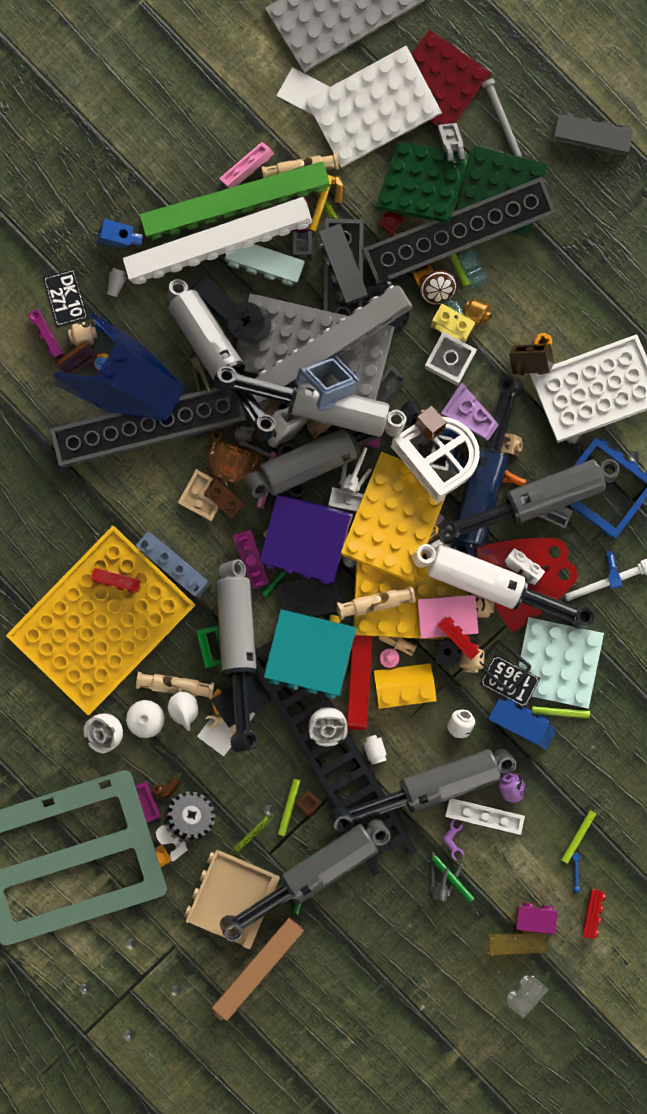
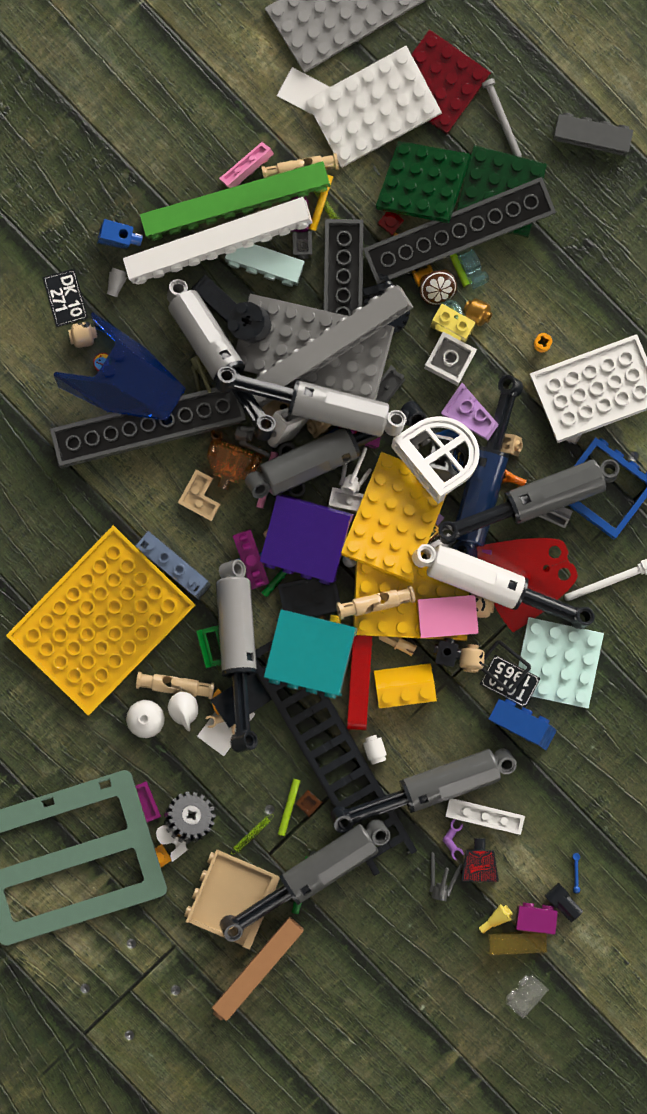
magenta hinge [28,309,64,359] -> none
reddish brown plate [55,341,98,379] -> none
white cylinder [84,713,123,753] -> none
red piece [91,568,142,594] -> none
reddish brown arm [152,777,180,798] -> none
reddish brown hinge [204,479,245,518] -> none
sand blue piece [295,355,359,411] -> none
white cylinder [309,707,348,746] -> none
dark grey brick [317,224,368,306] -> none
pearl gold arm [331,175,345,203] -> none
bright pink tile [380,649,399,668] -> none
brick [415,406,447,442] -> none
green bar [430,855,475,903] -> none
red piece [437,616,480,660] -> none
light grey hinge [438,123,464,161] -> none
white head [447,710,475,738] -> none
medium lavender head [499,773,526,803] -> none
white hinge [504,548,545,585] -> none
dark brown brick [509,343,554,376] -> none
lime bar [532,706,590,719] -> none
lime bar [561,810,596,864] -> none
red piece [582,889,606,939] -> none
blue piece [606,551,622,589] -> none
none -> black torso [461,838,499,882]
none -> light yellow cone [479,904,513,934]
none -> black piece [544,882,583,923]

